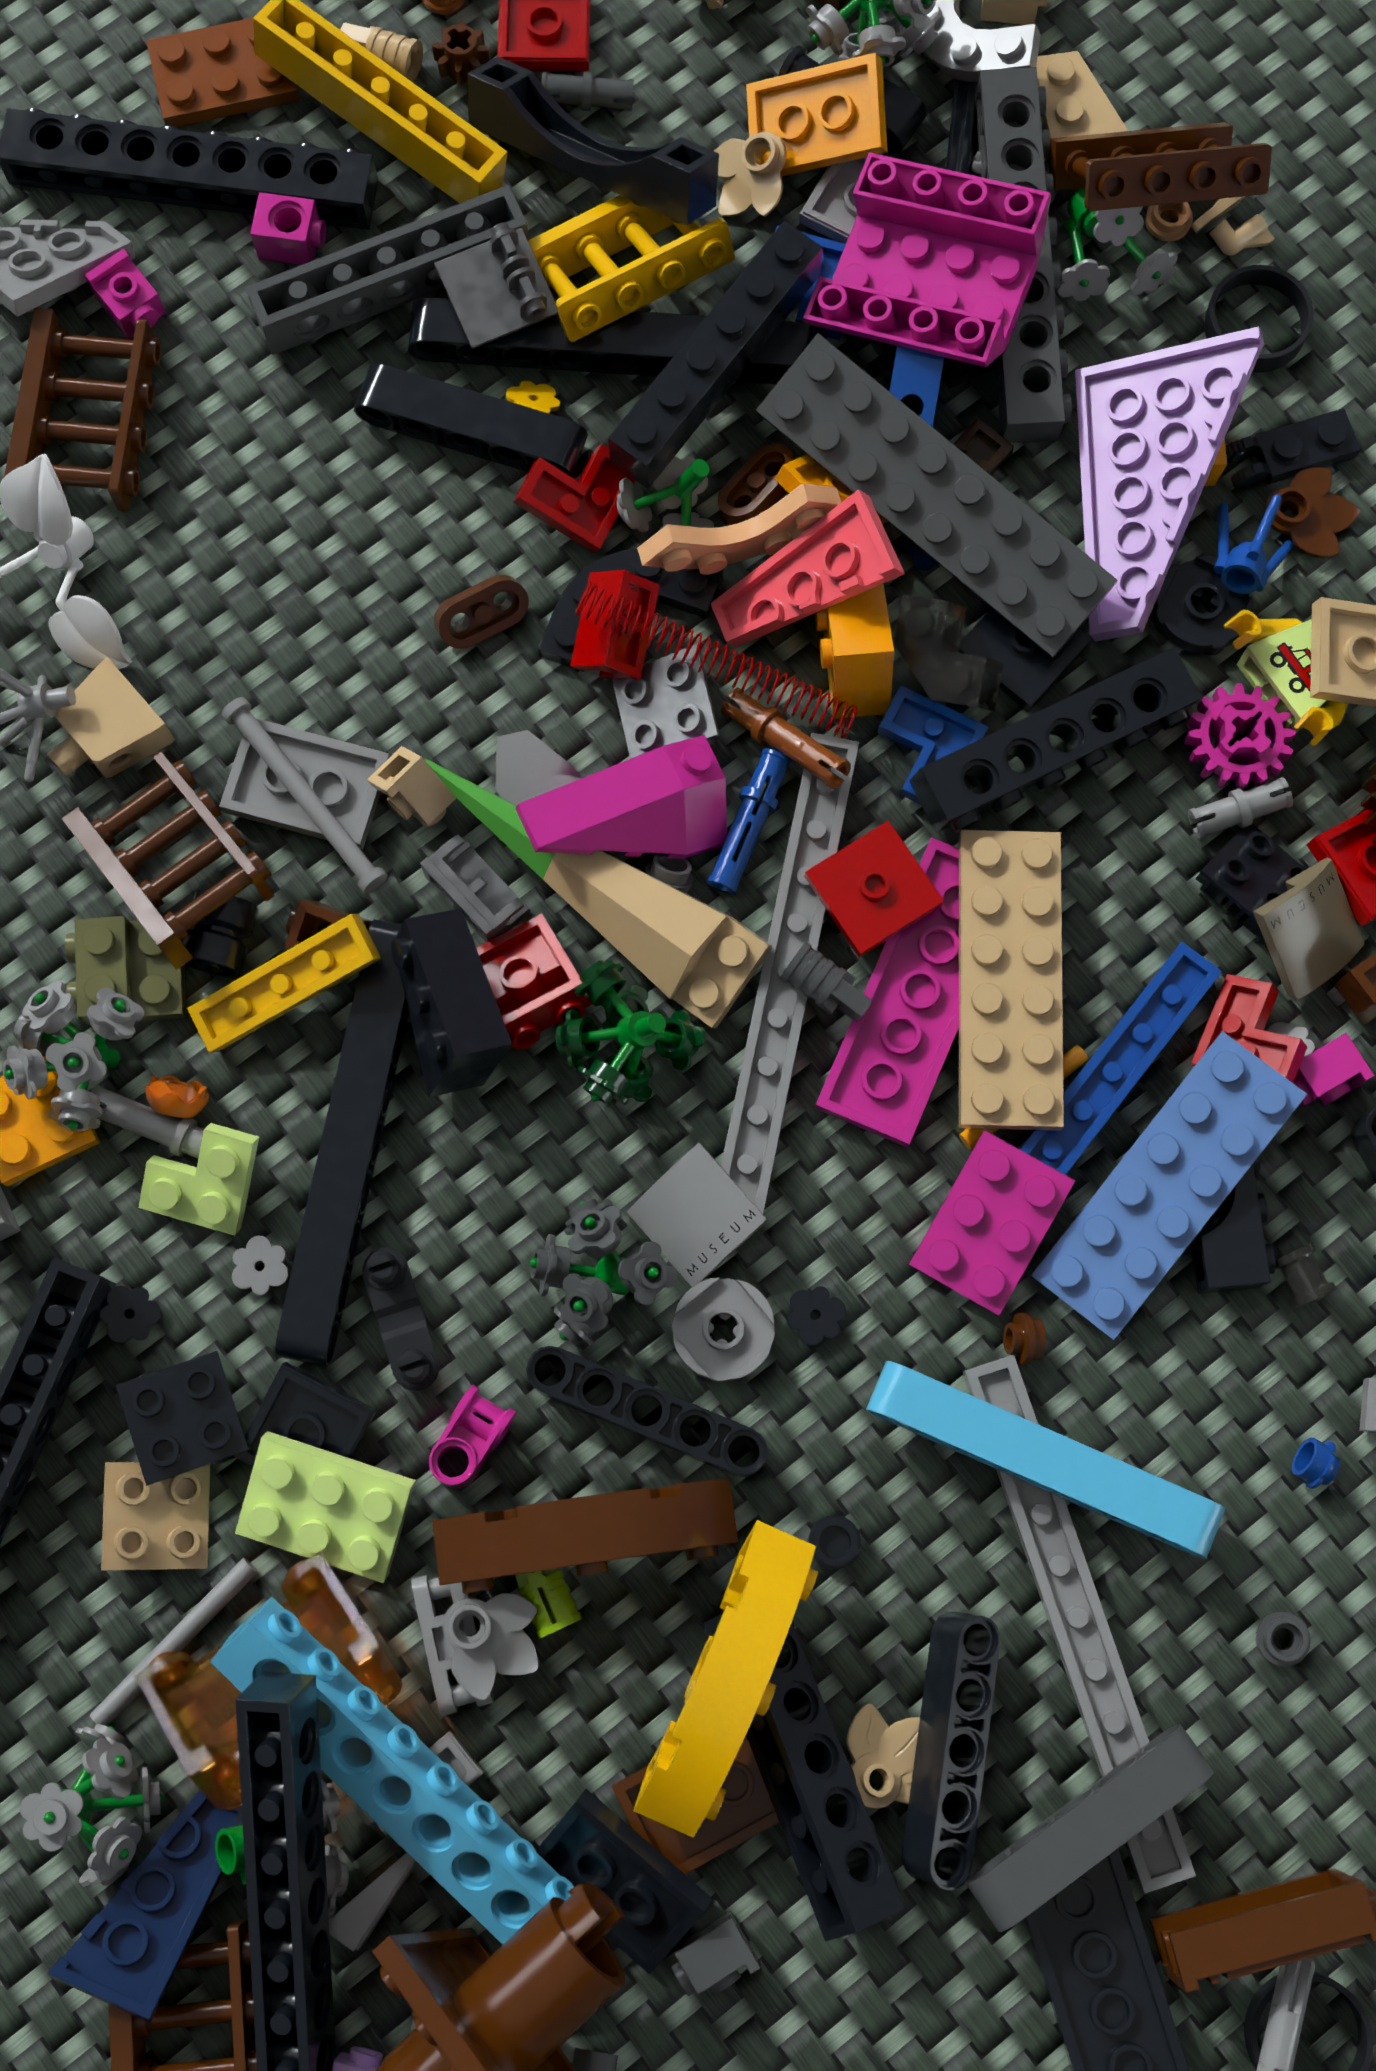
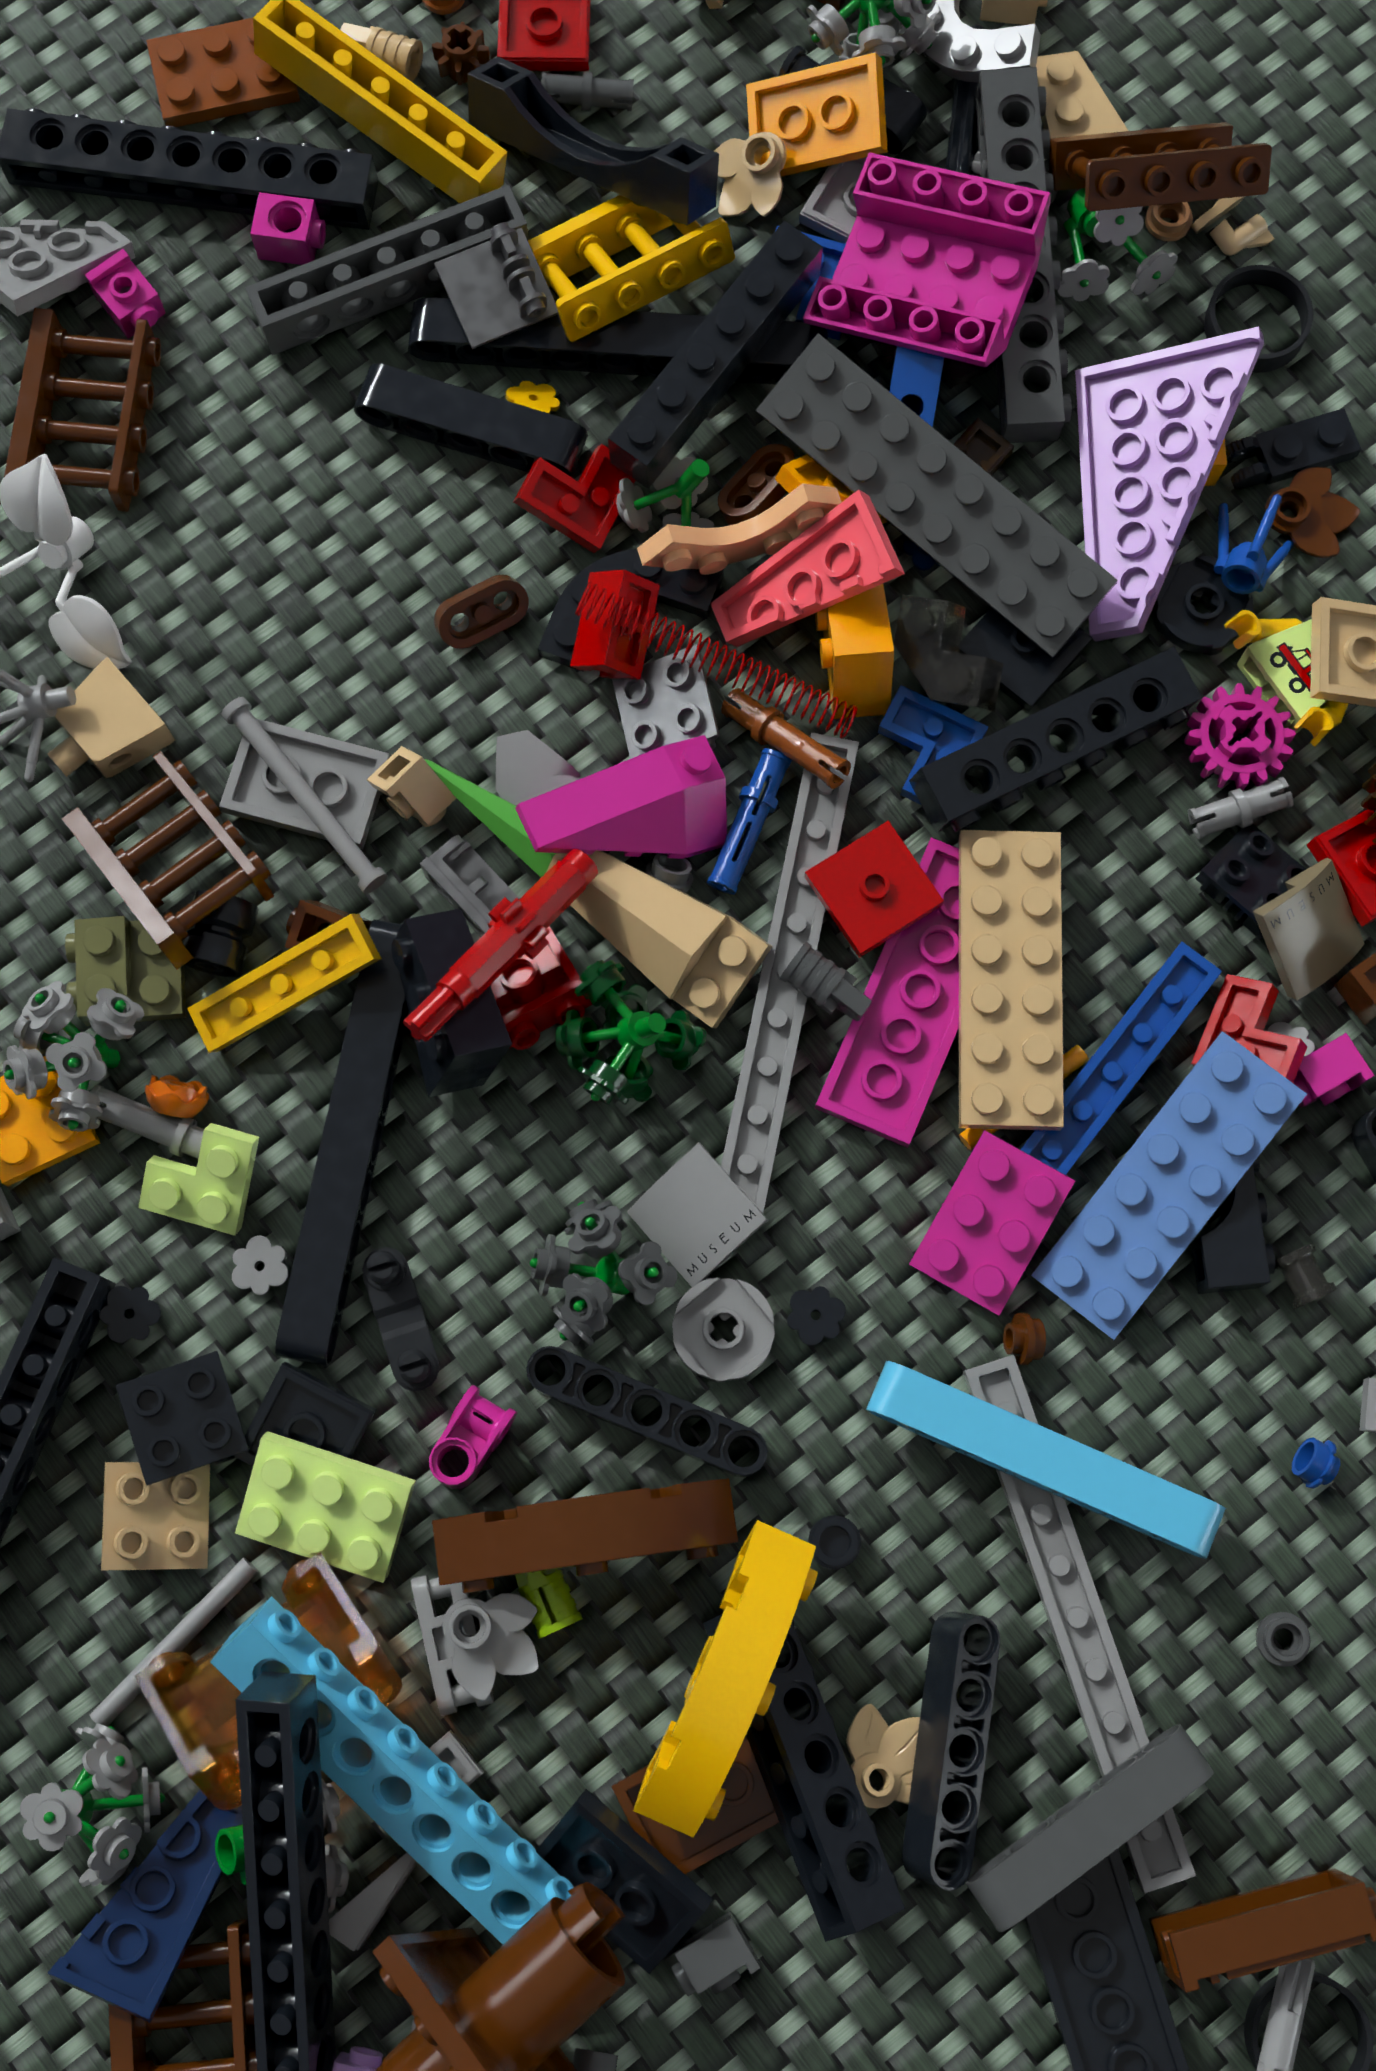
none -> red piece [403,849,598,1042]

